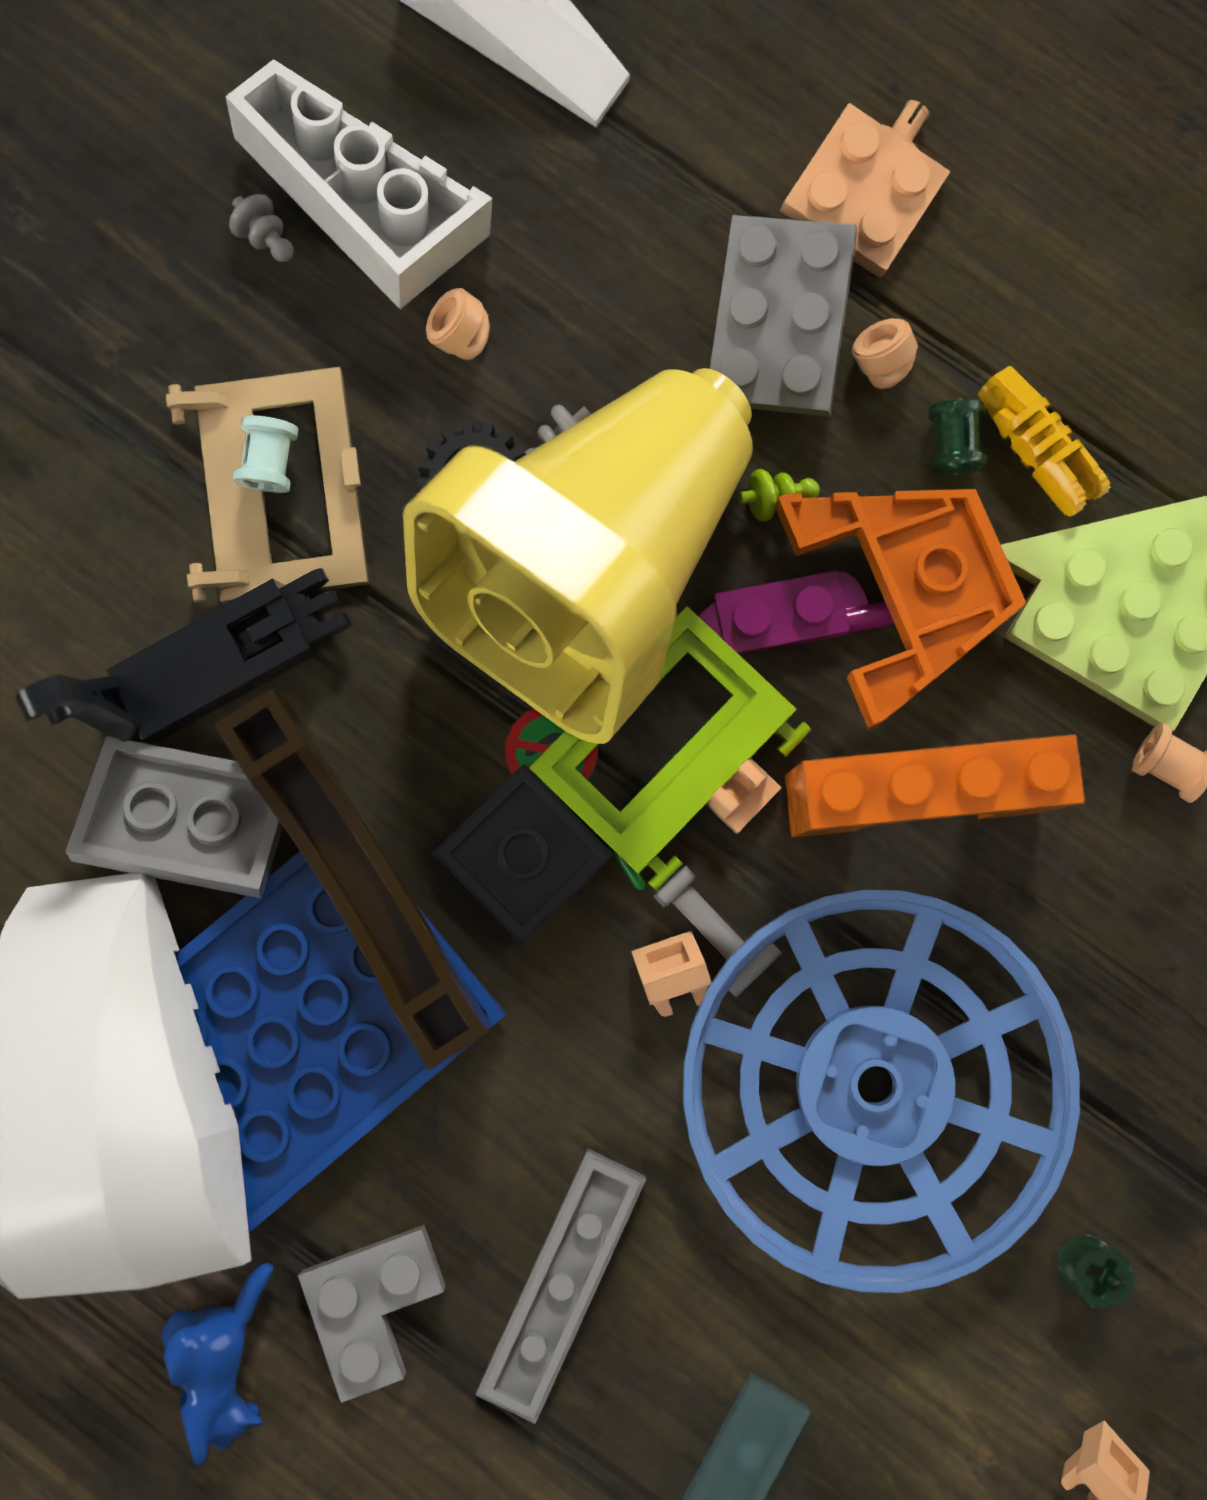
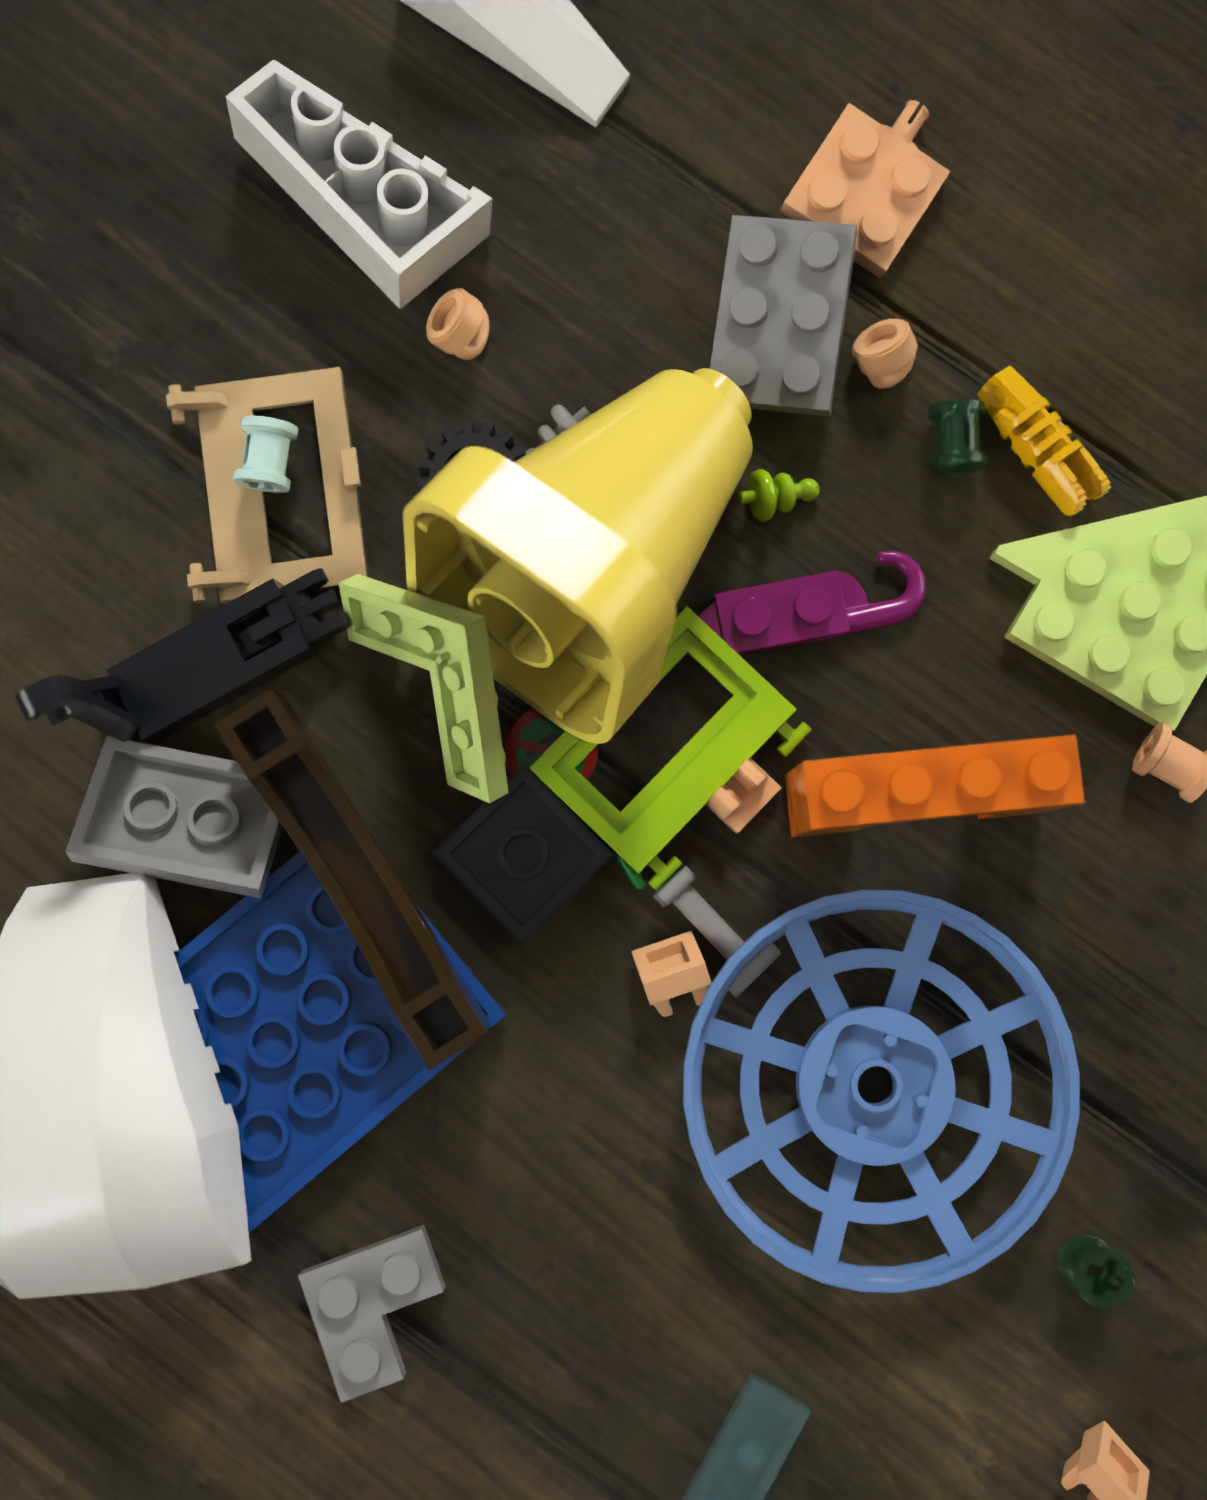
blue animal [161,1263,273,1466] -> none
light grey hair [229,194,294,262] -> none
light grey tile [476,1148,646,1424] -> none
orange wing [776,489,1026,730] -> none
none -> yellowish green plate [338,574,509,804]

